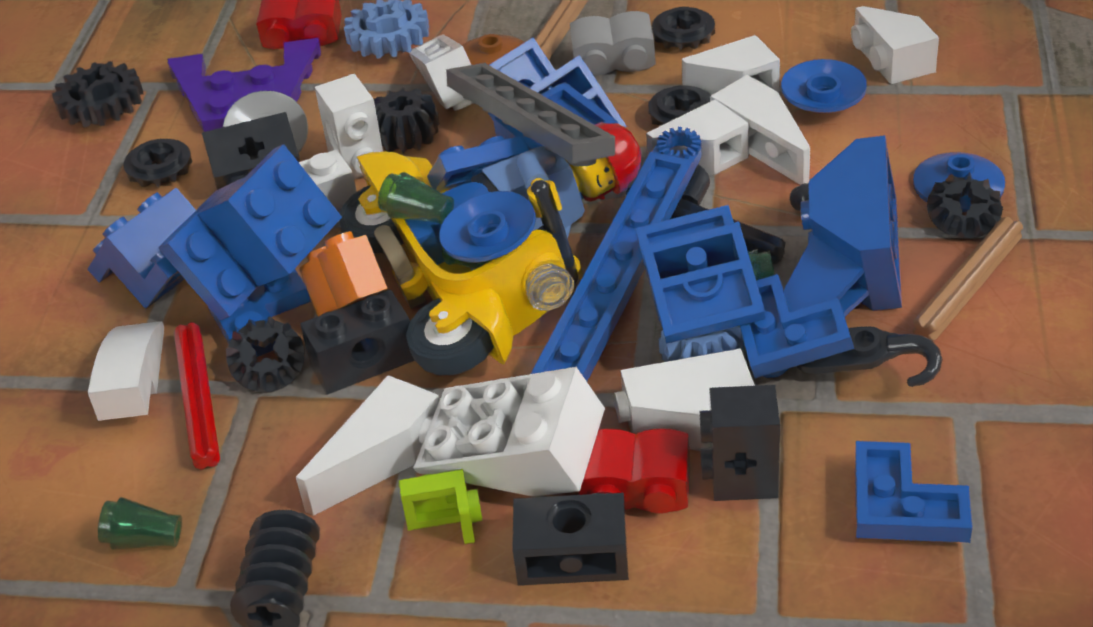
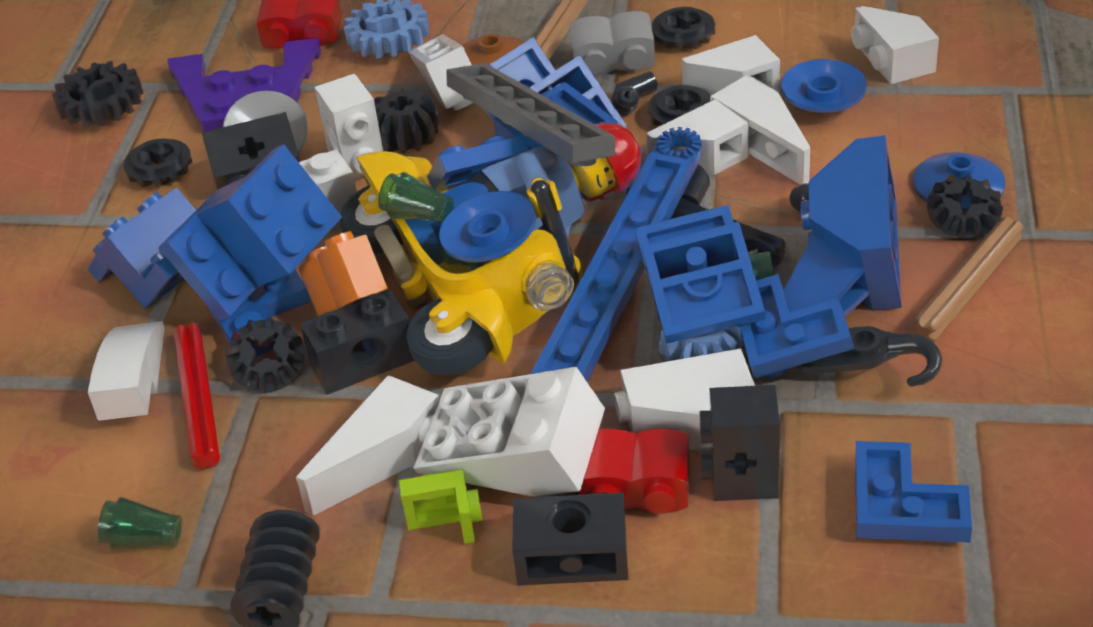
none -> black arm [611,71,658,114]

